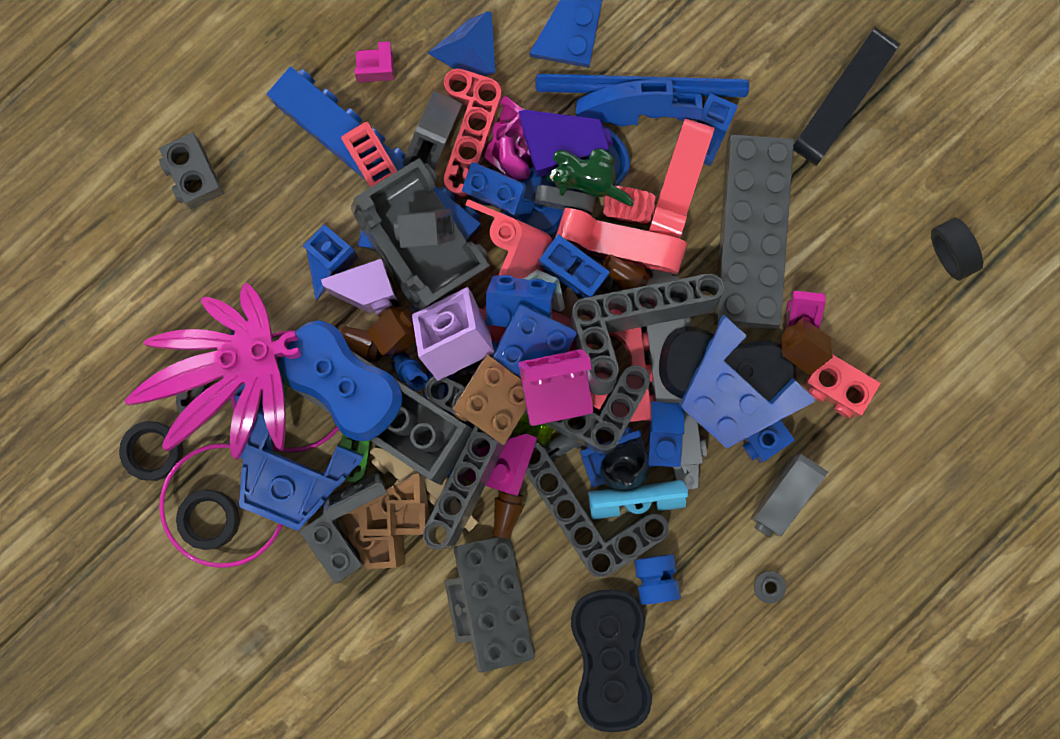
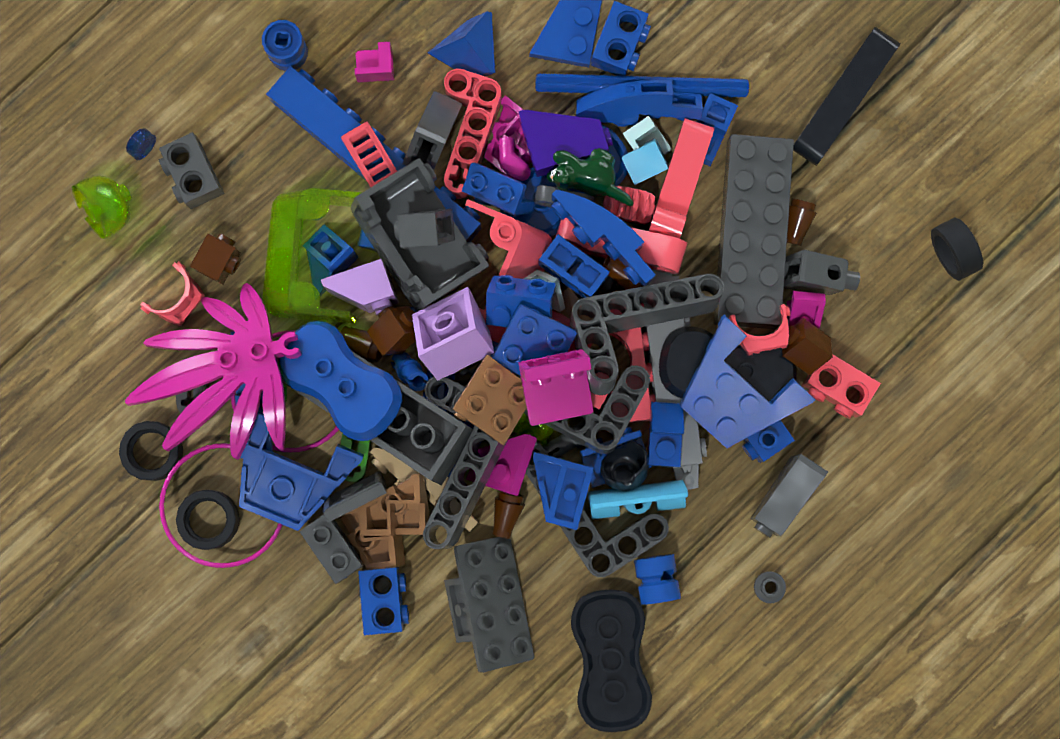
none -> clear neon green cylinder [71,175,132,239]
none -> clear blue tile [126,128,156,160]
none -> coral helmet [140,261,205,326]
none -> reddish brown brick [190,233,241,285]
none -> blue wheel [262,20,308,71]
none -> clear neon green windscreen [262,188,362,324]
none -> blue brick [358,567,409,635]
none -> blue wing [533,452,594,530]
none -> blue slope [551,190,656,286]
none -> blue brick [591,1,651,76]
none -> medium azure panel [622,138,669,185]
none -> light aqua panel [623,116,671,155]
none -> coral helmet [729,304,790,356]
none -> dark grey torso [784,250,860,295]
none -> reddish brown cone [787,198,817,246]

